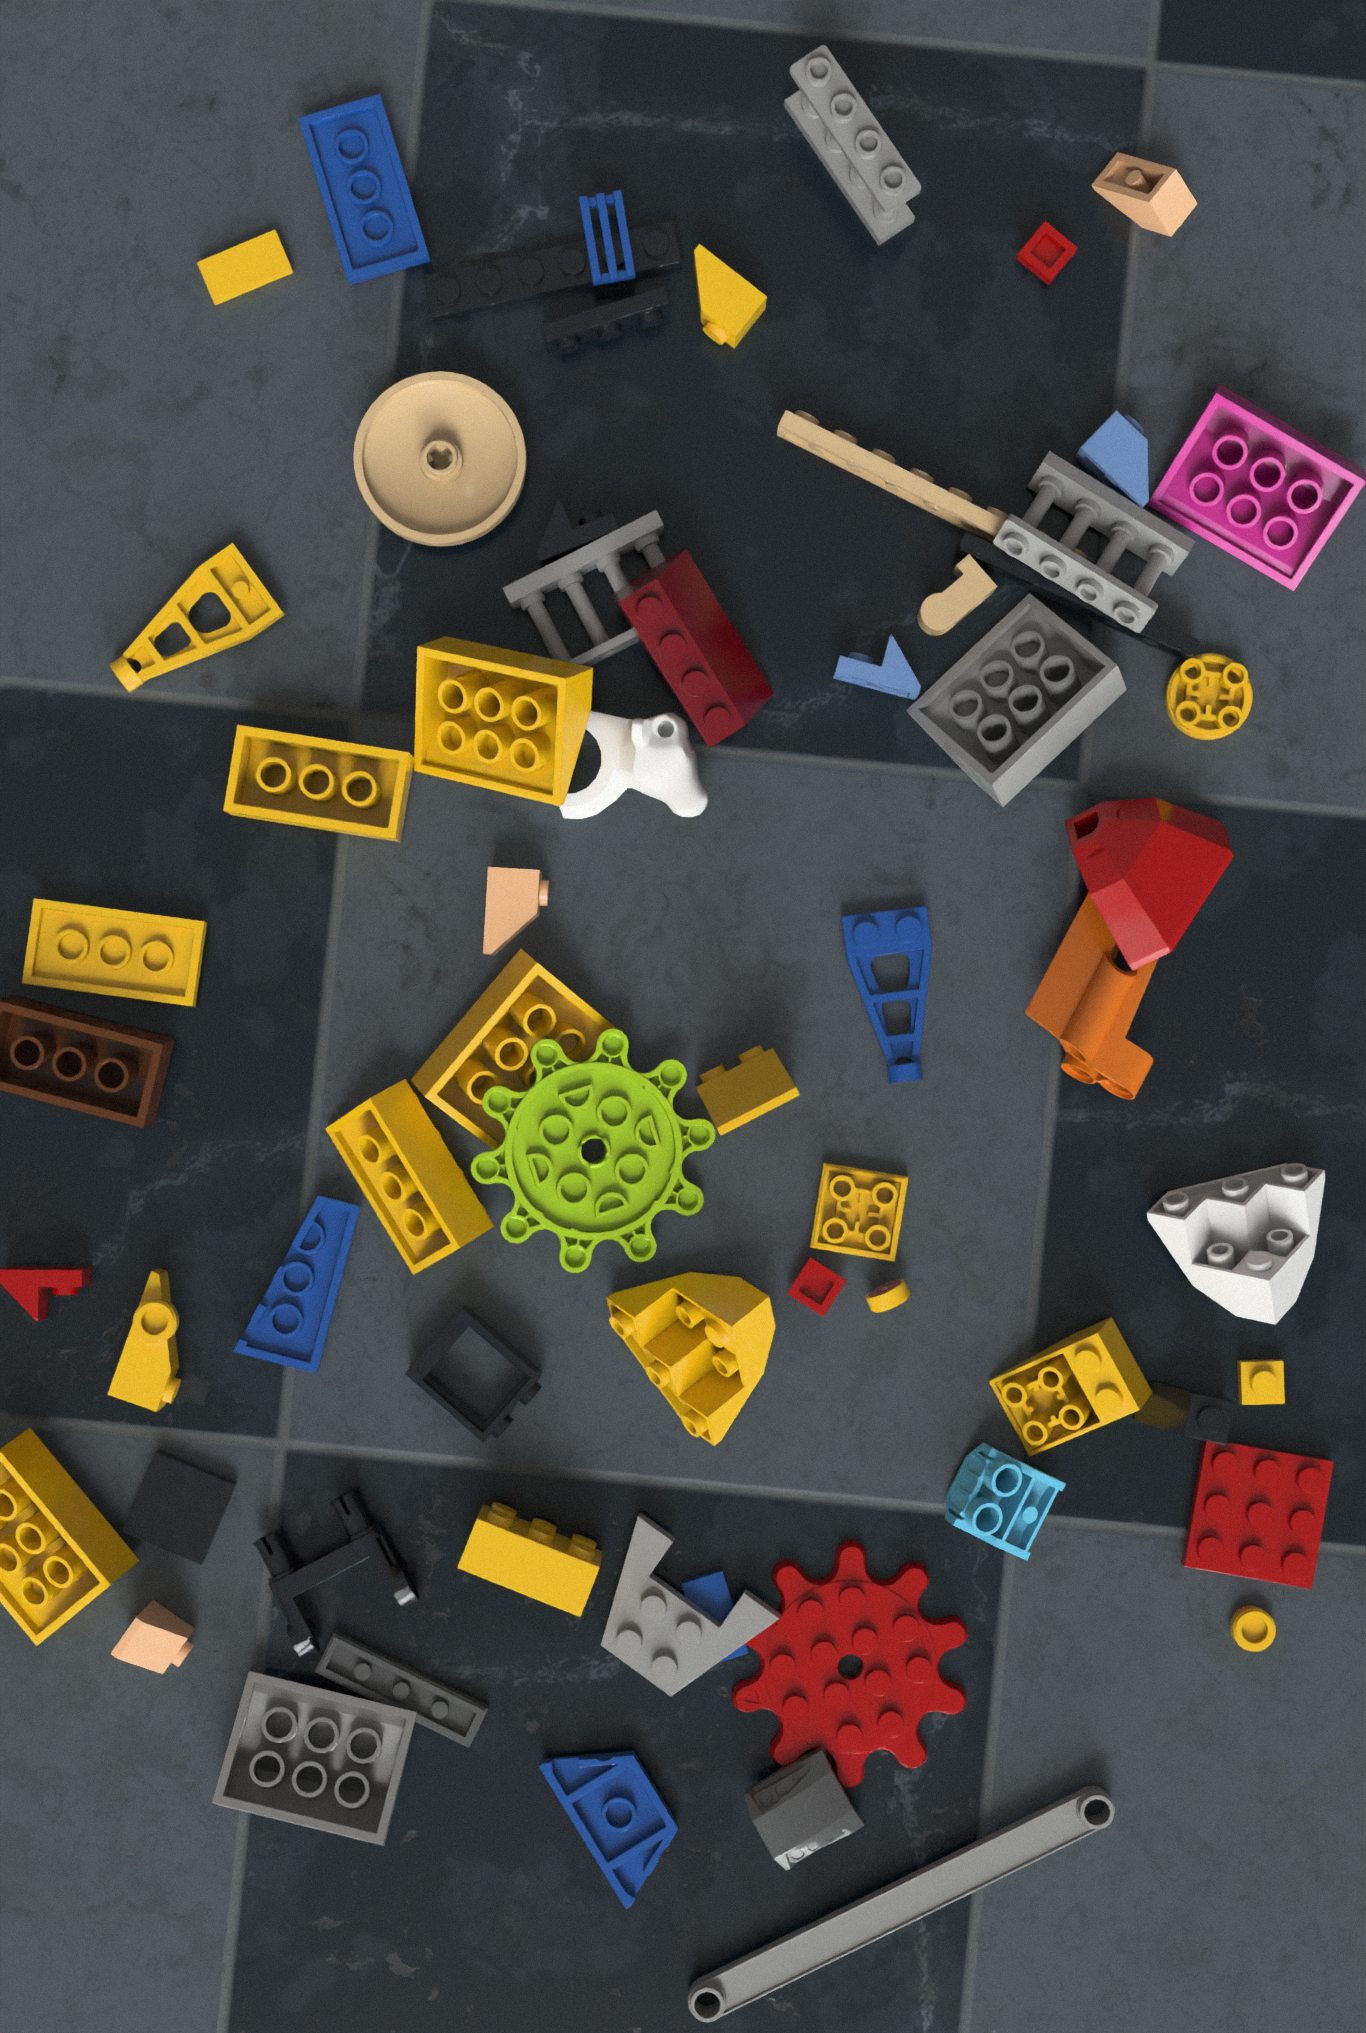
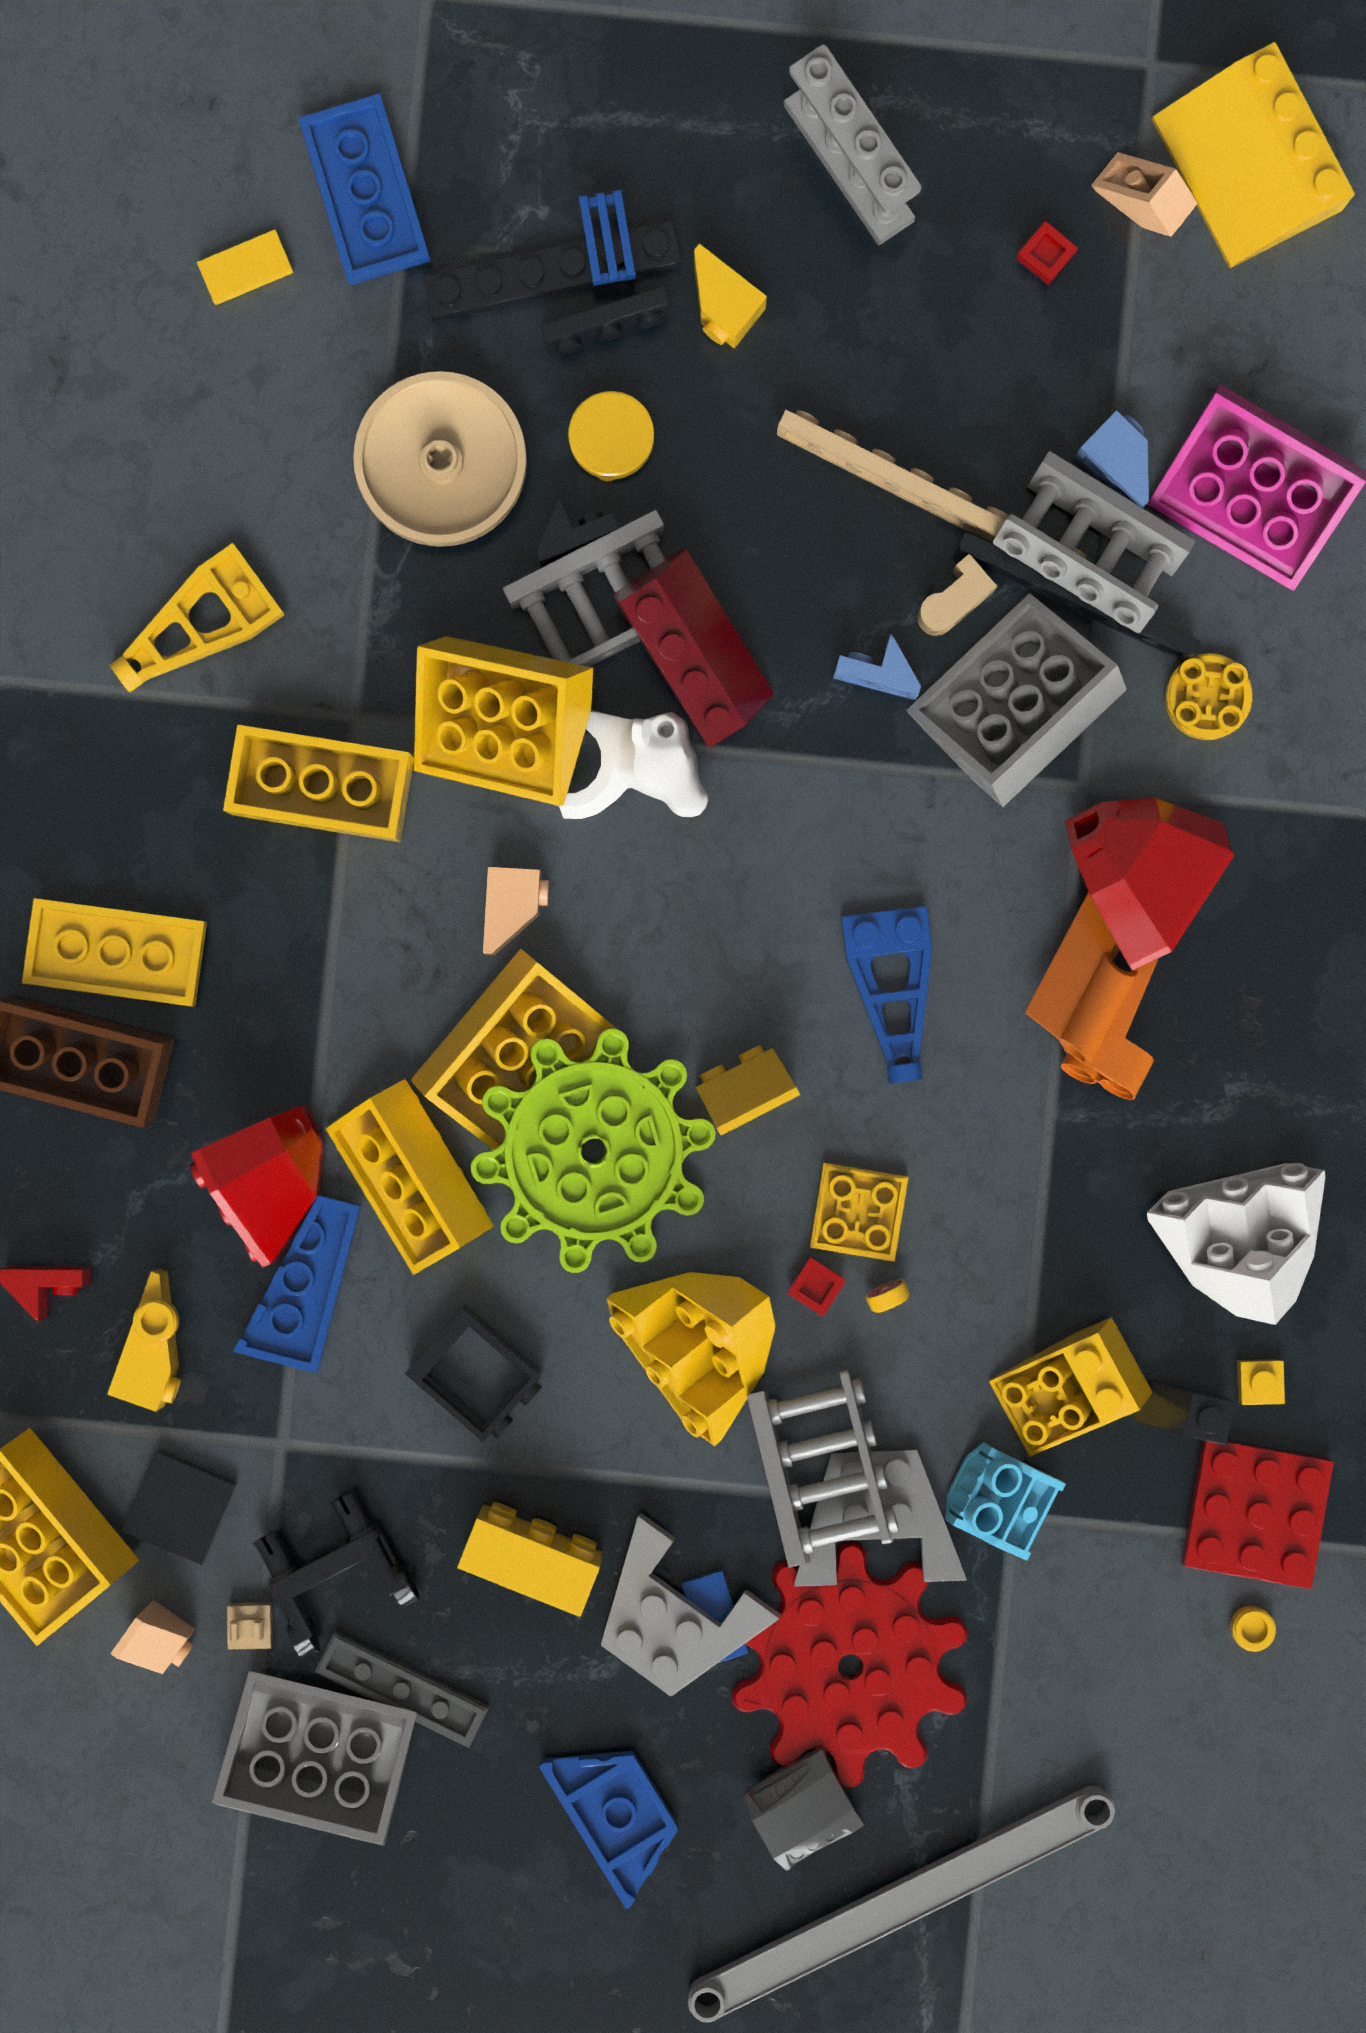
none -> red brick [190,1105,325,1268]
none -> tan tile [227,1602,273,1649]
none -> yellow tile [568,391,654,482]
none -> light grey fence [747,1370,899,1568]
none -> light grey wing [793,1450,967,1586]
none -> yellow slope [1151,42,1355,269]

